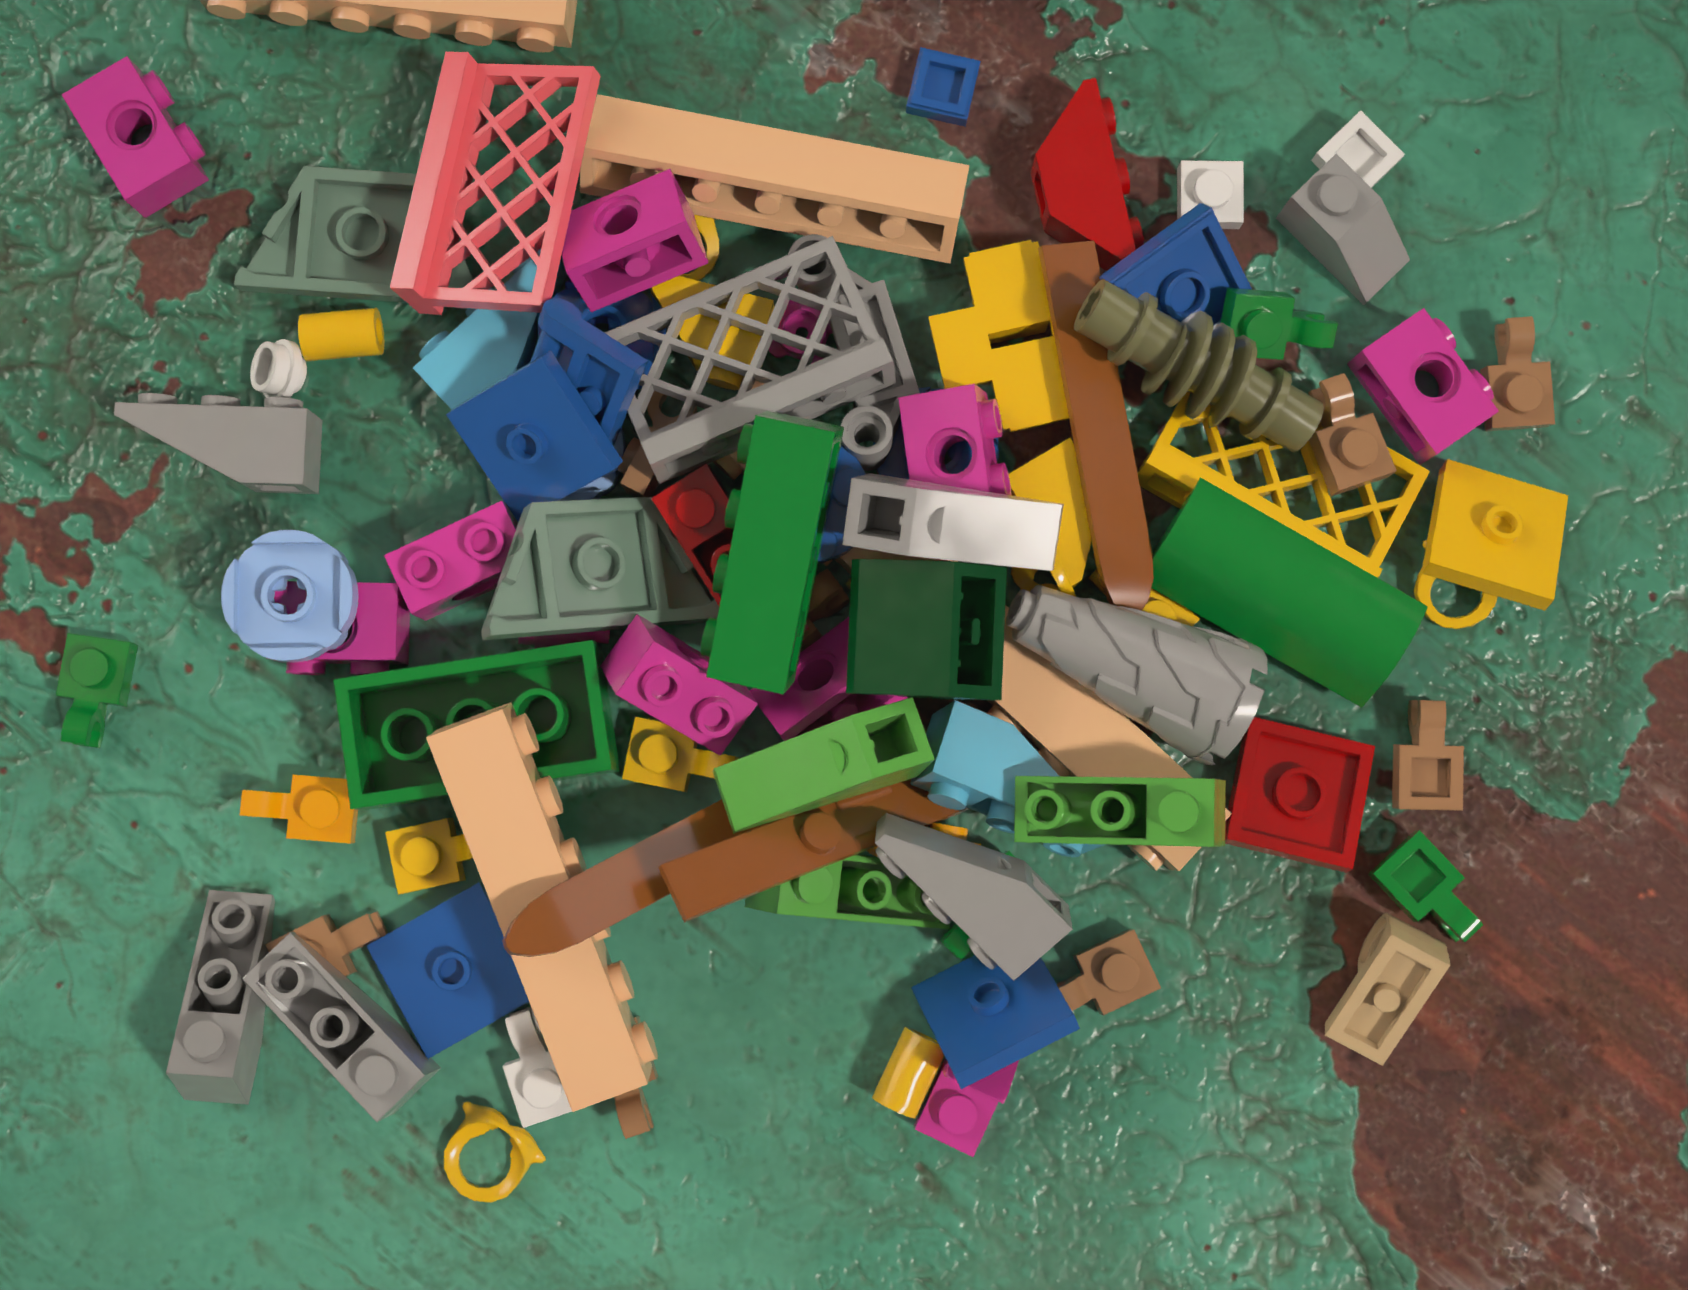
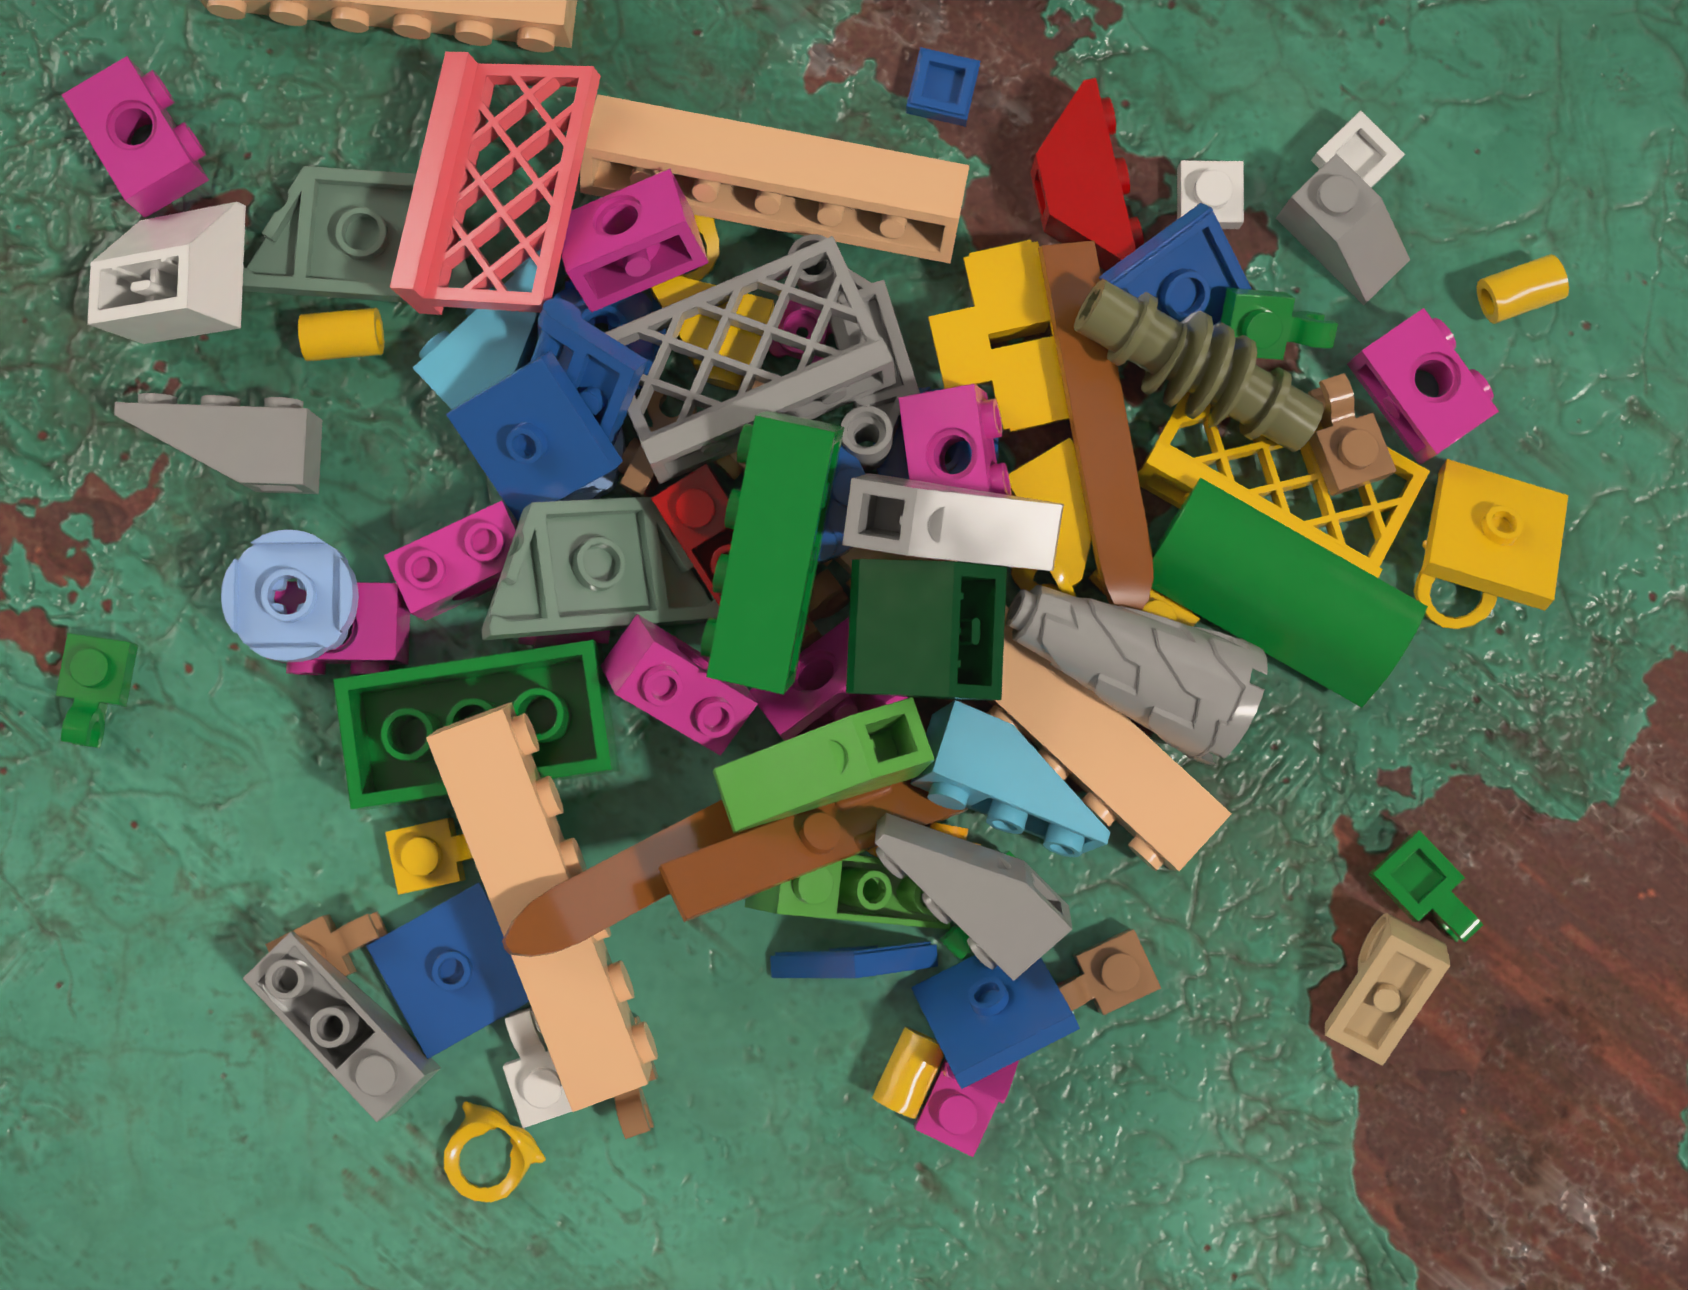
light grey slope [166,890,275,1105] -> none
light orange plate [239,774,358,844] -> none
white plate [250,339,307,398] -> none
yellow plate [622,717,739,792] -> none
bright green slope [1014,776,1226,847] -> none
red plate [1225,717,1375,873] -> none
medium nougat plate [1392,700,1464,811] -> none
medium nougat plate [1480,316,1555,431] -> none
none -> white slope [88,202,246,344]
none -> blue tile [770,941,938,978]
none -> yellow piece [1477,254,1569,324]

